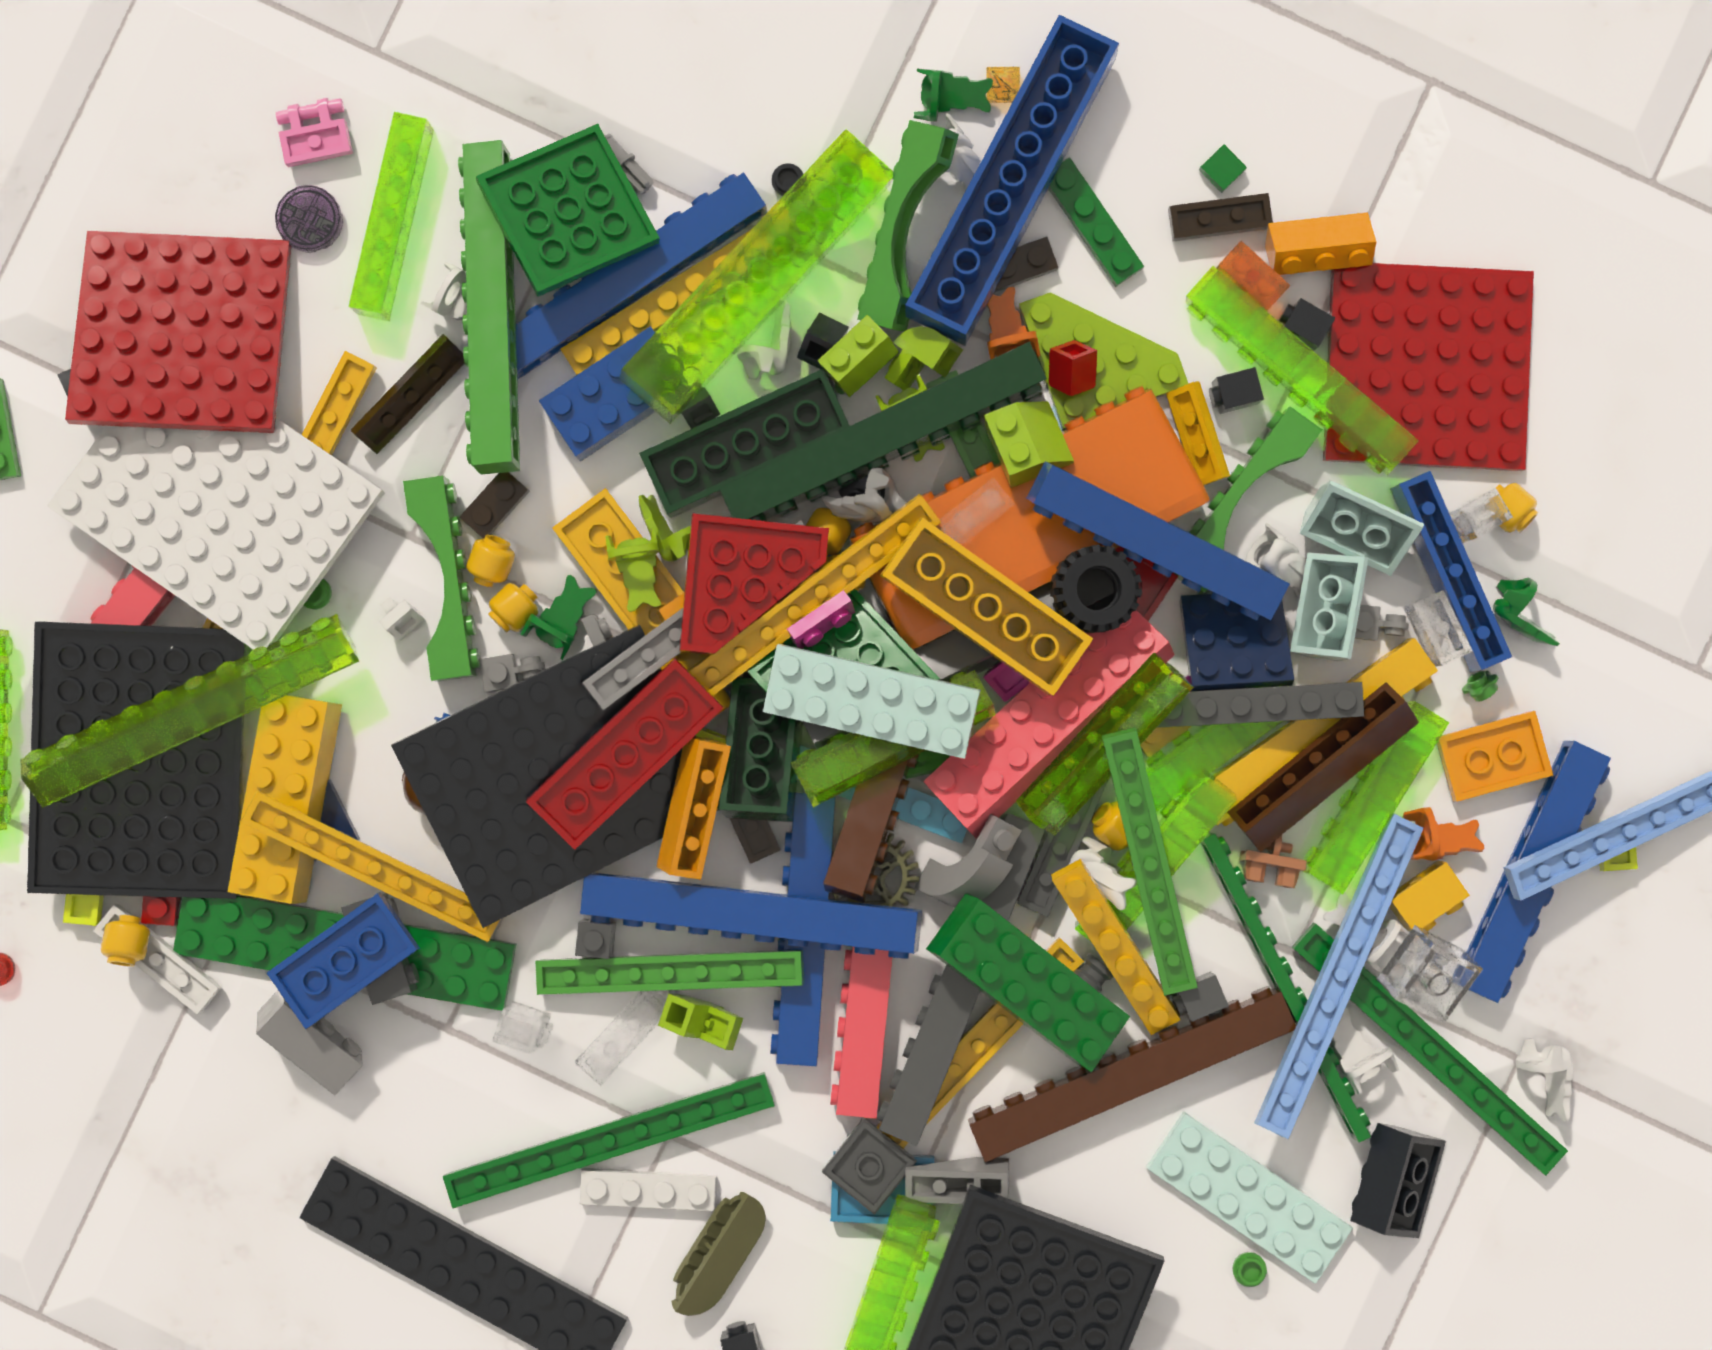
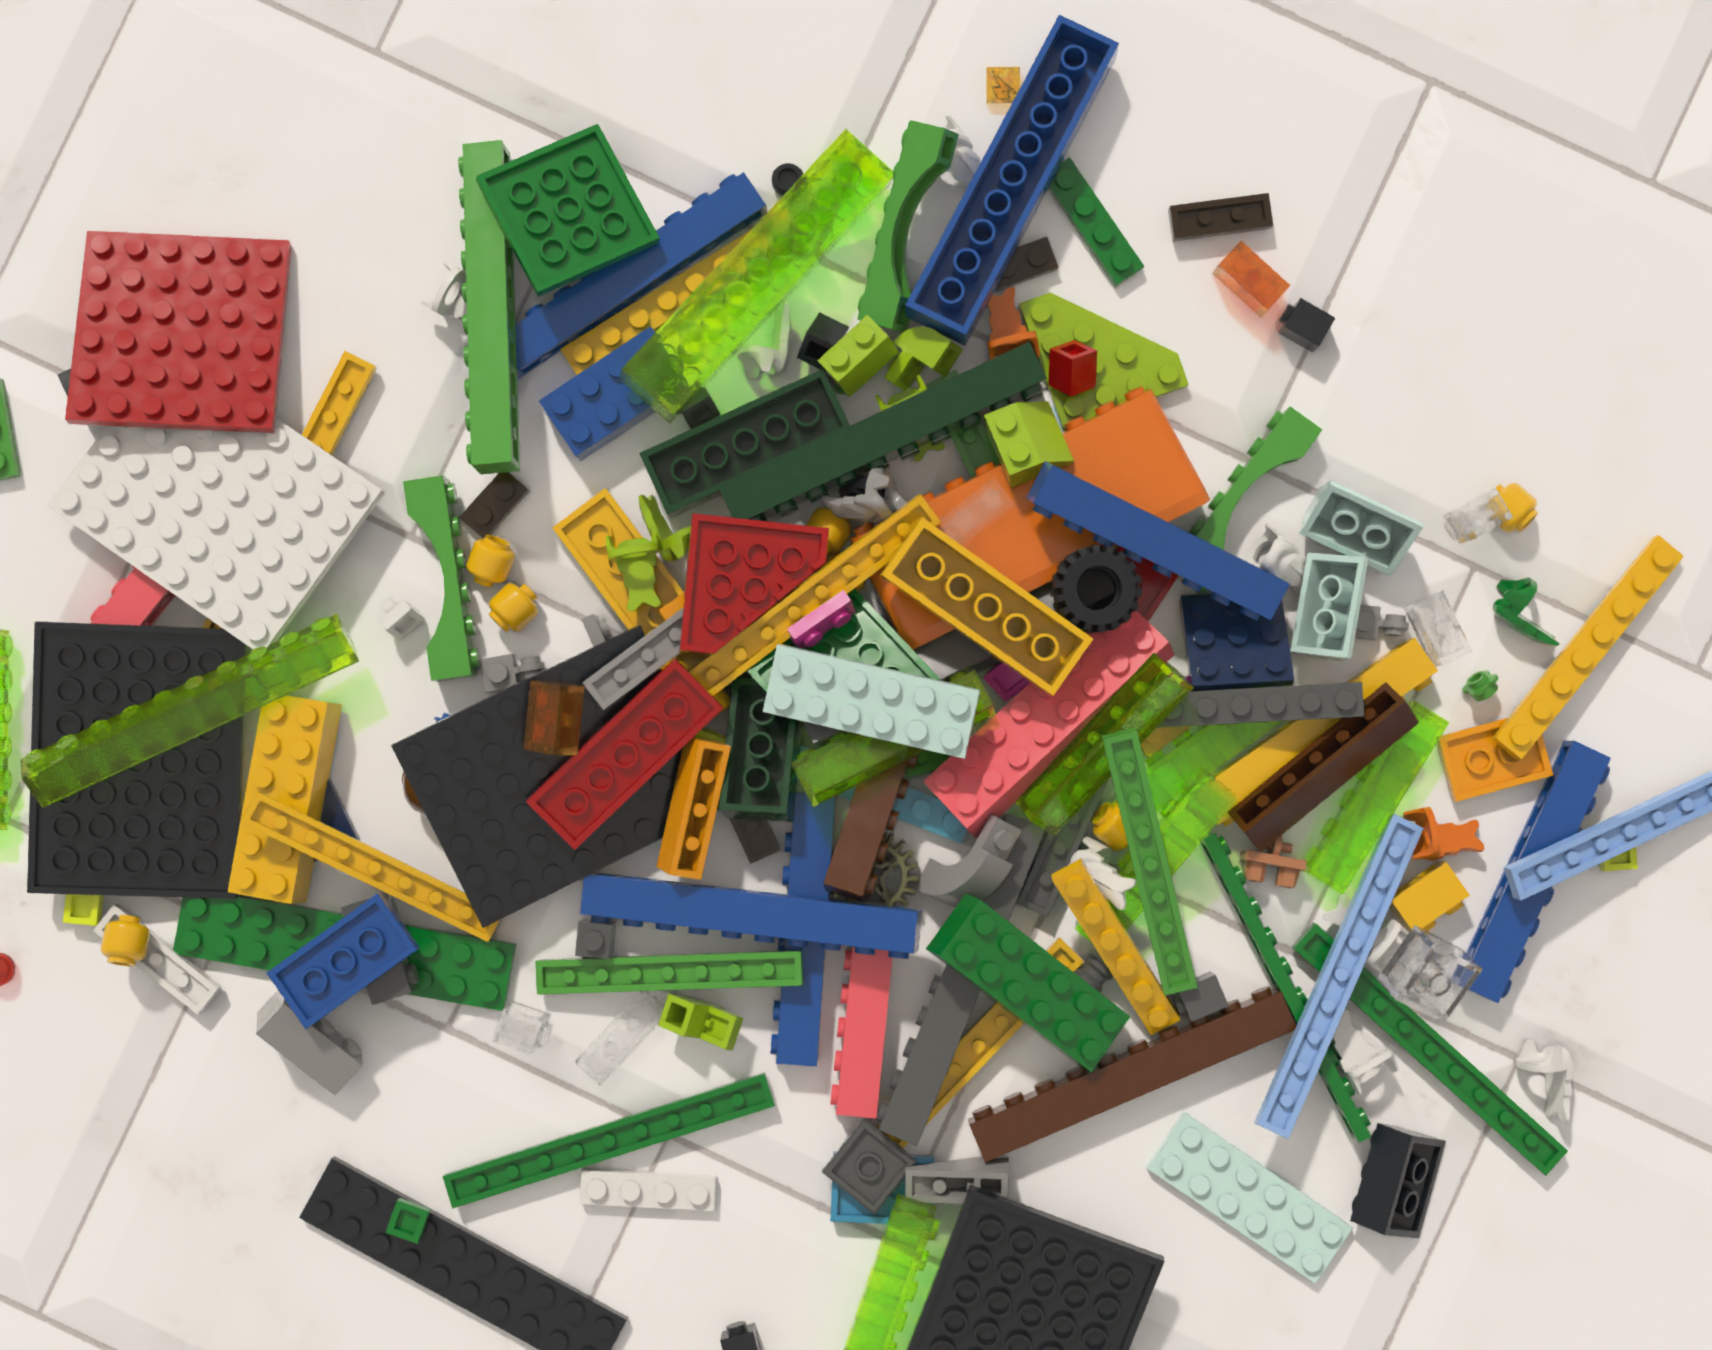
red plate [141,896,181,926] -> none
bright pink plate [275,98,353,168] -> none
tile [275,185,343,253] -> none
bright green plate [303,579,332,610] -> none
clear neon green brick [348,111,434,322] -> none
dark brown plate [351,334,465,454] -> none
green hair [520,575,597,660] -> none
light grey axle [605,134,653,194] -> none
olive brick [671,1192,766,1316] -> none
green hair [913,68,993,122] -> none
yellow plate [1166,381,1230,486] -> none
clear neon green brick [1185,266,1419,476] -> none
green tile [1199,144,1247,193] -> none
black brick [1209,367,1264,414] -> none
bright green plate [1232,1252,1267,1287] -> none
light orange brick [1265,212,1377,276] -> none
red plate [1323,263,1534,471] -> none
blue brick [1390,471,1512,672] -> none
none -> green plate [385,1198,431,1244]
none -> clear orange brick [523,681,585,755]
none -> yellow plate [1491,535,1684,760]

